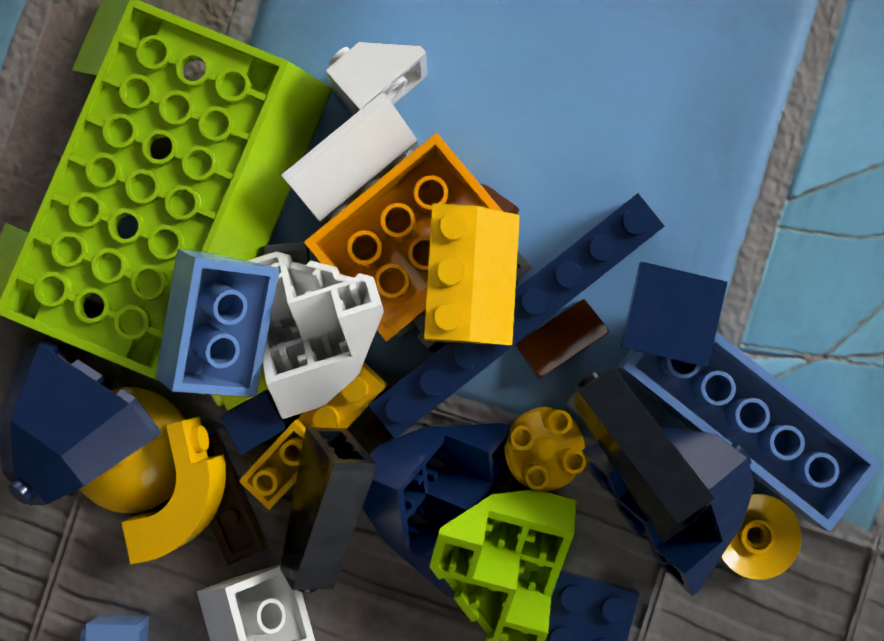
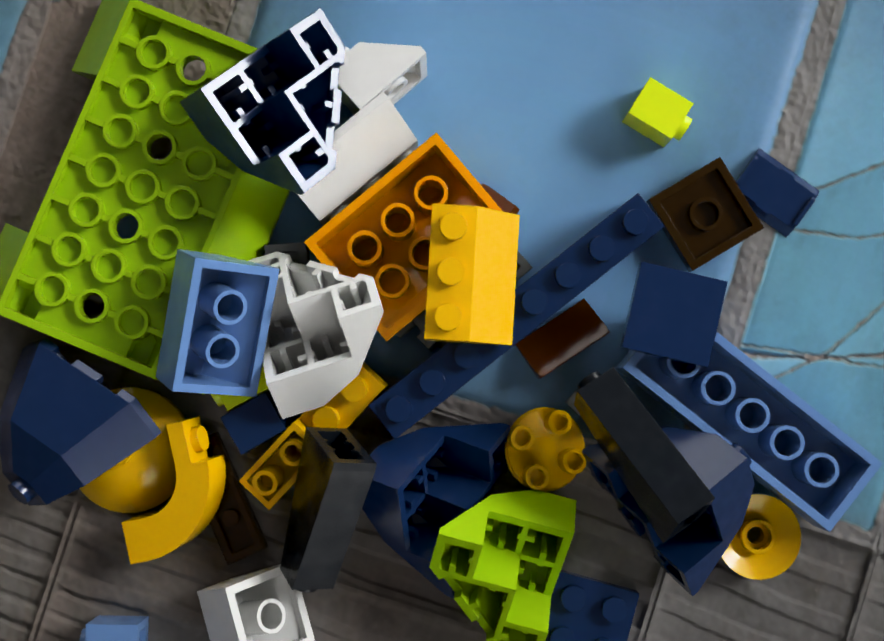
none -> dark blue brick [180,8,346,195]
none -> neon yellow brick [622,77,694,147]
none -> dark brown plate [646,157,764,272]
none -> dark blue piece [736,148,819,237]

